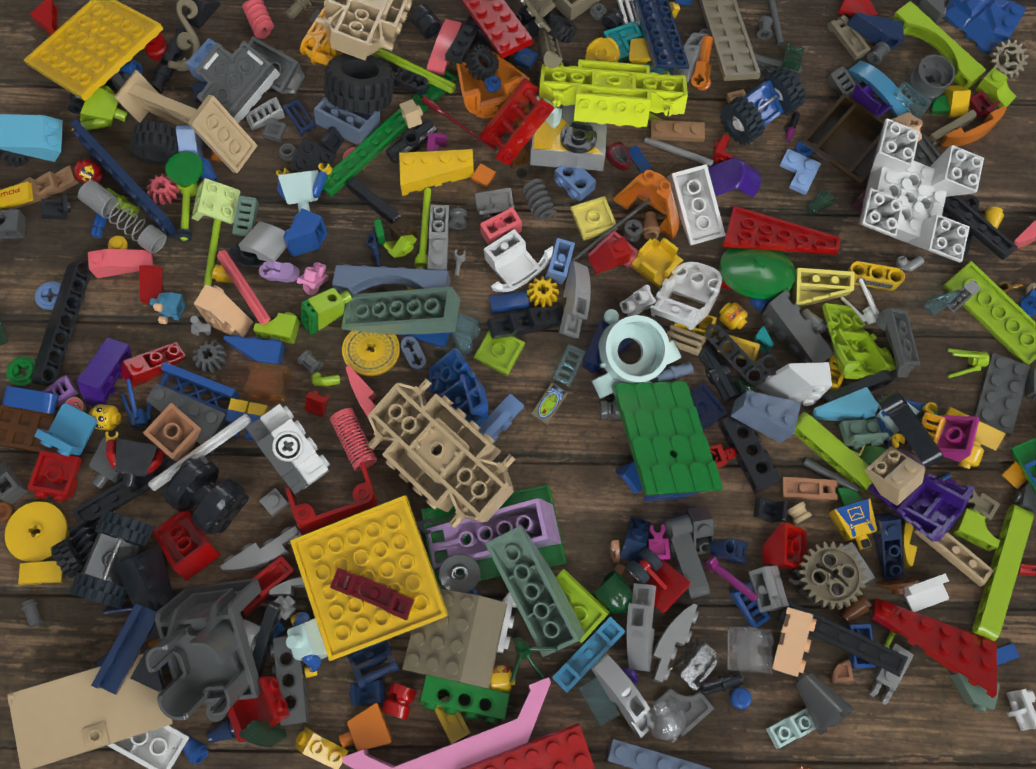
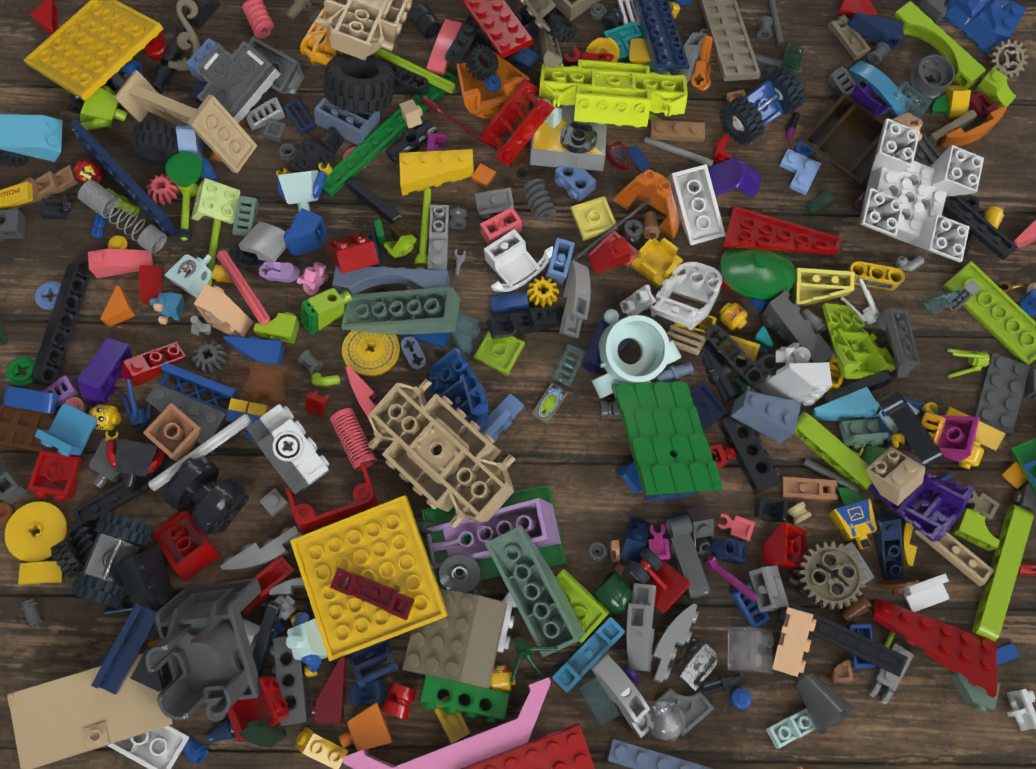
none -> orange slope [100,285,135,327]
none -> light aqua torso [165,251,213,298]
none -> dark red slope [312,655,348,724]
none -> red slope [326,233,379,274]
none -> red piece [564,47,614,67]
none -> dark grey plate [587,542,607,562]
none -> coral plate [716,514,755,542]
none -> white hips [776,343,811,365]

